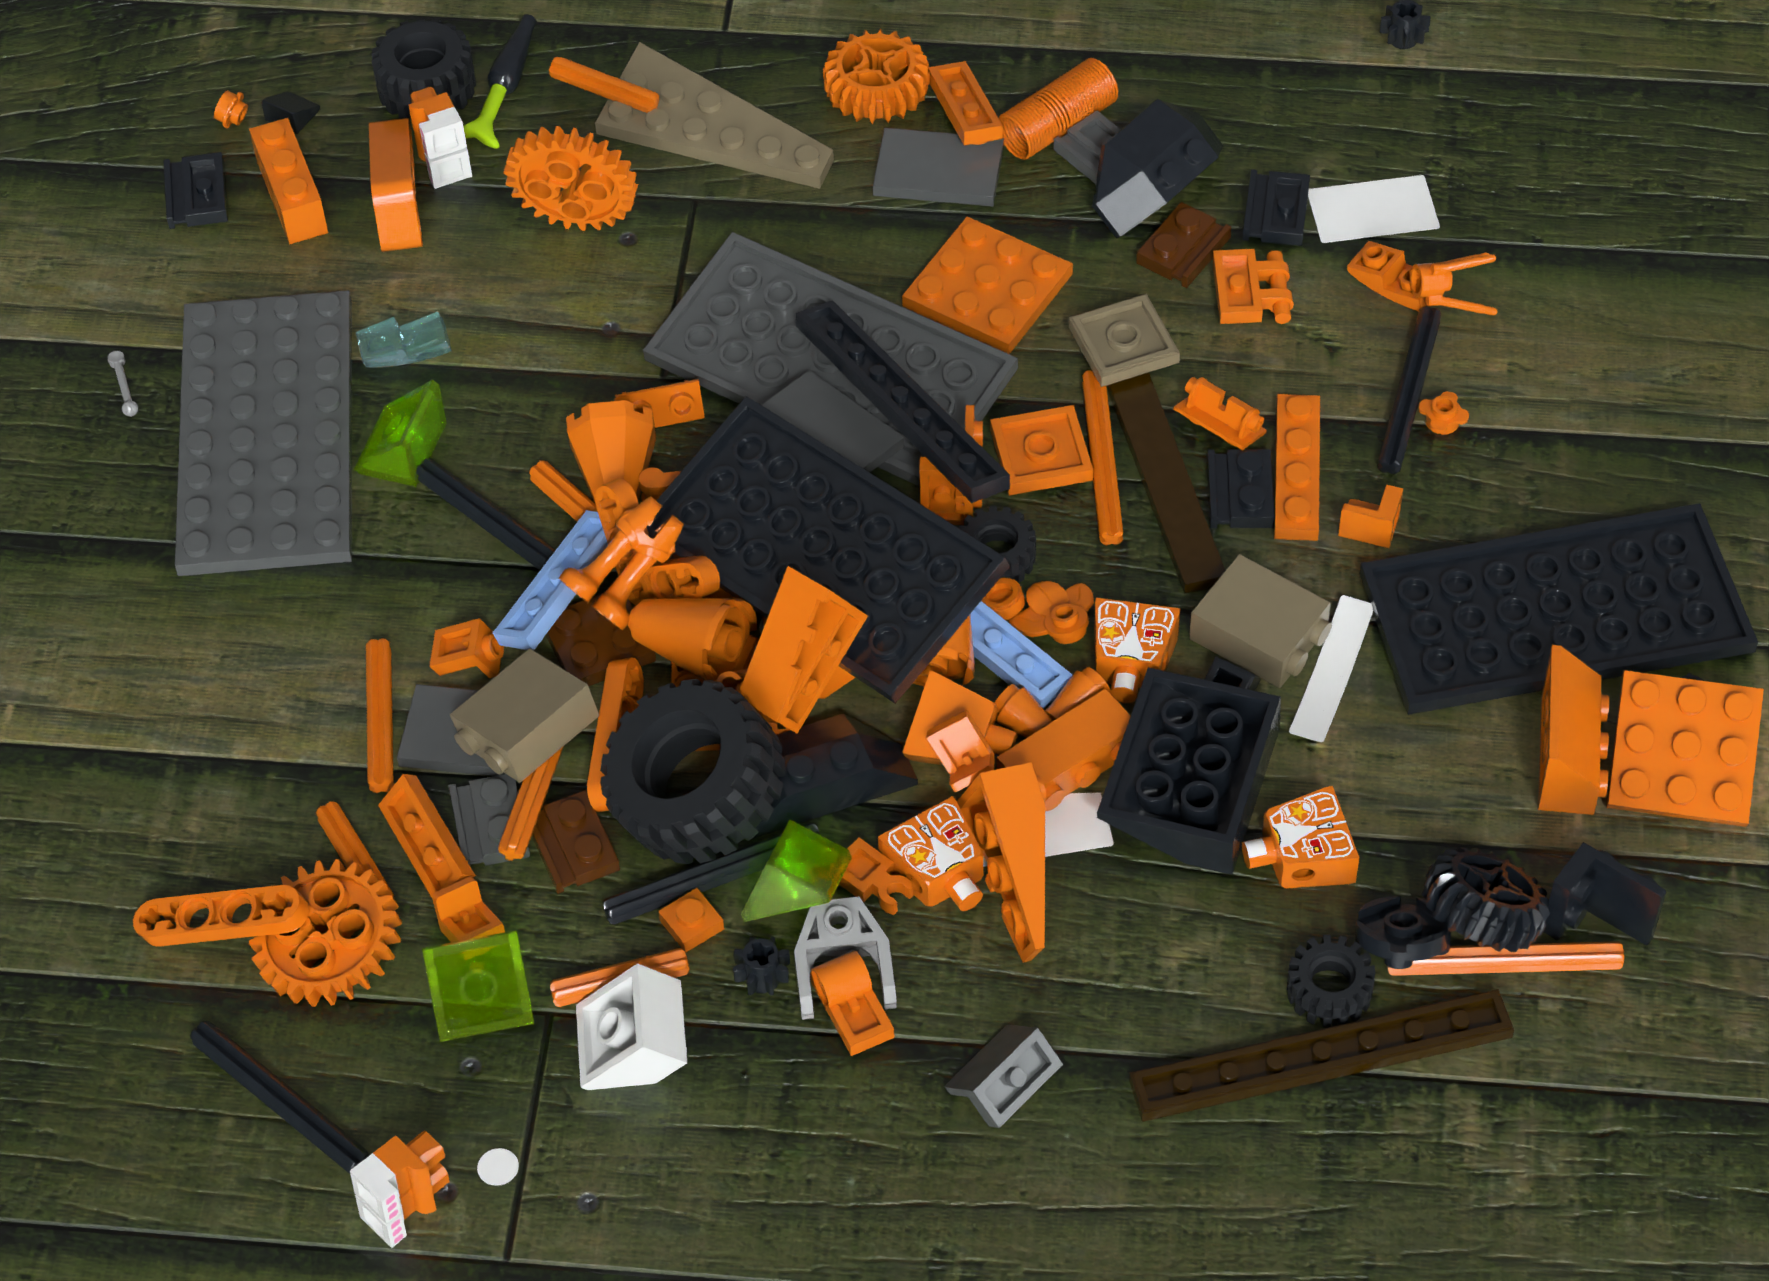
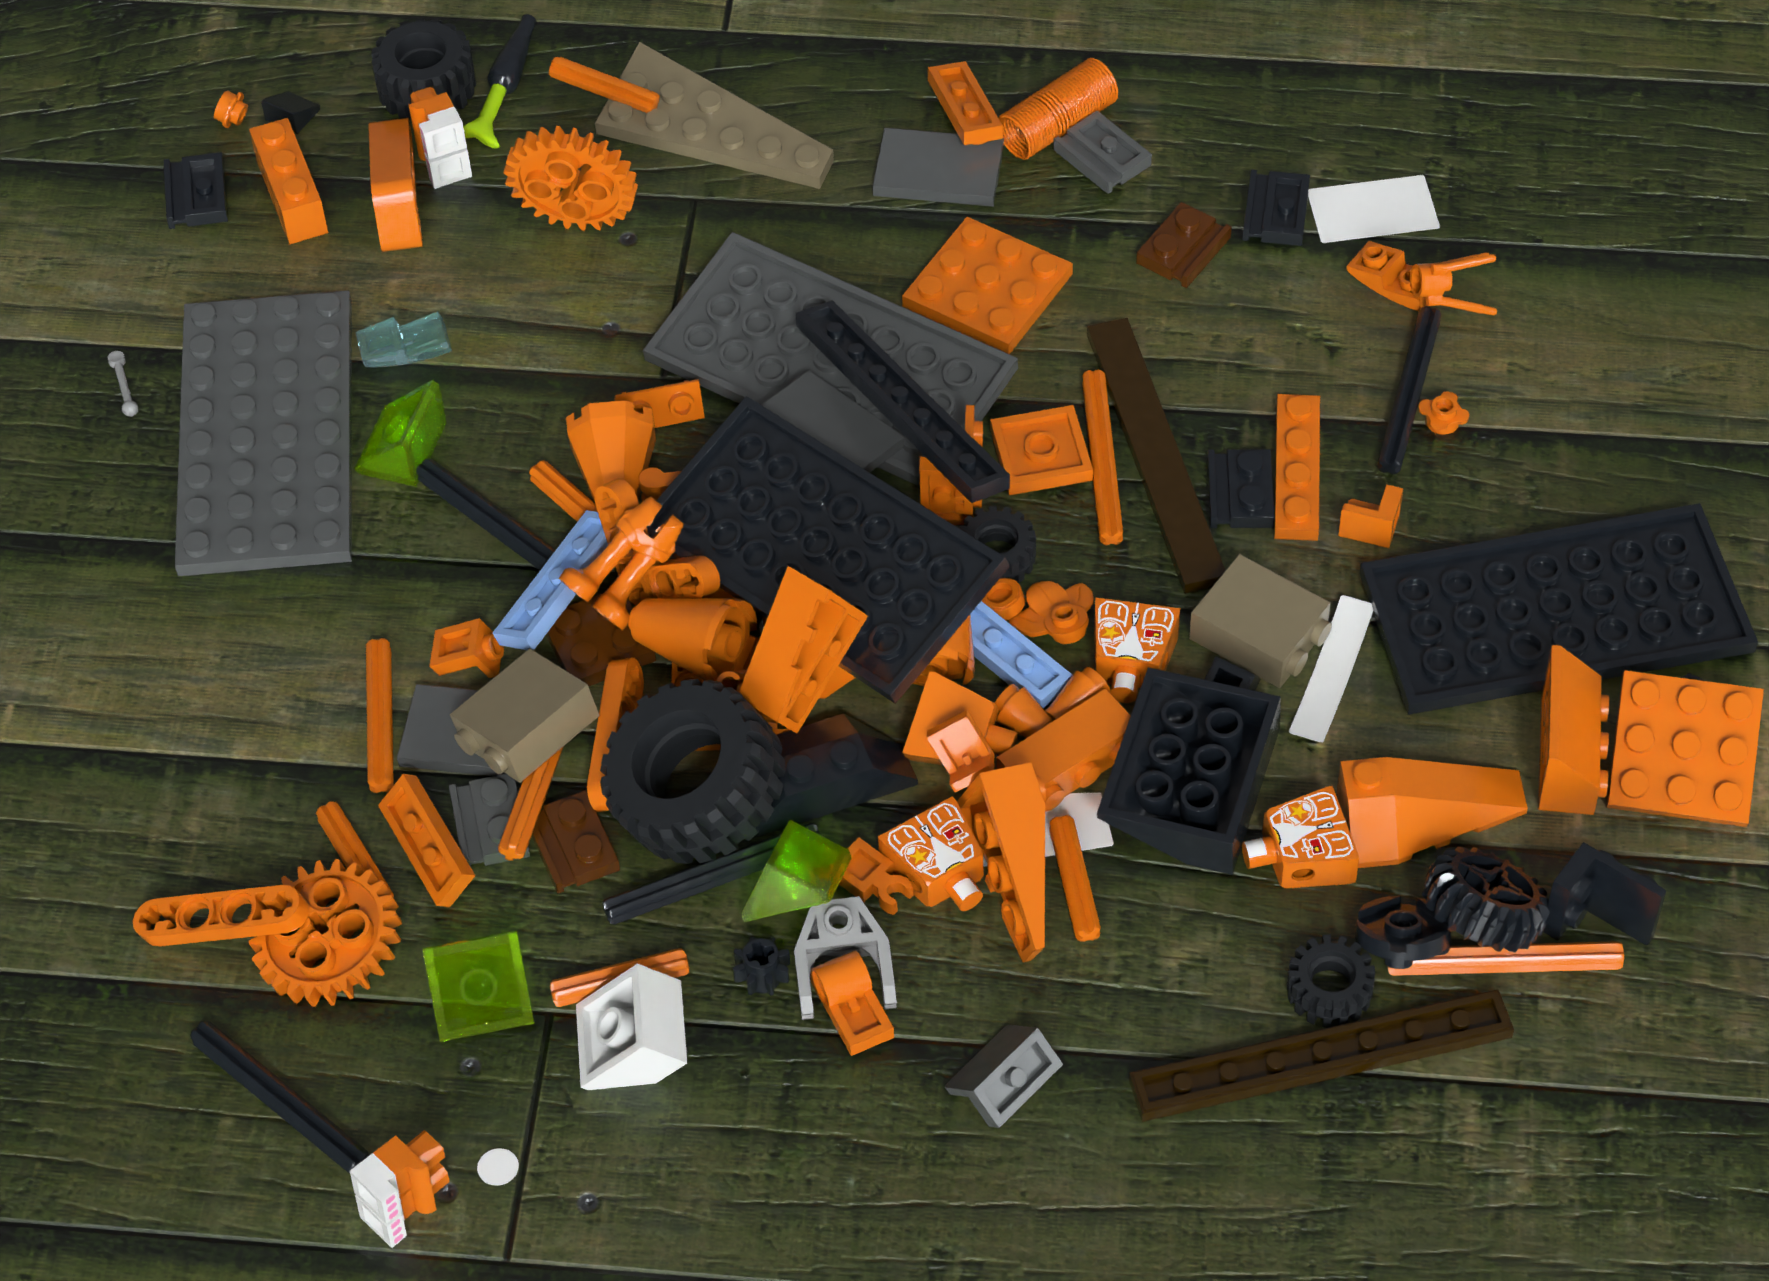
orange bracket [432,876,507,958] -> none
orange plate [658,888,724,953] -> none
orange gear [823,28,930,124] -> none
dark tan plate [1069,294,1180,387] -> none
black wedge [1092,99,1223,239] -> none
orange hinge [1173,377,1267,450] -> none
orange plate [1213,249,1294,324] -> none
black gear [1380,0,1431,49] -> none
none -> orange axle [1049,815,1101,942]
none -> orange wedge [1337,757,1528,868]

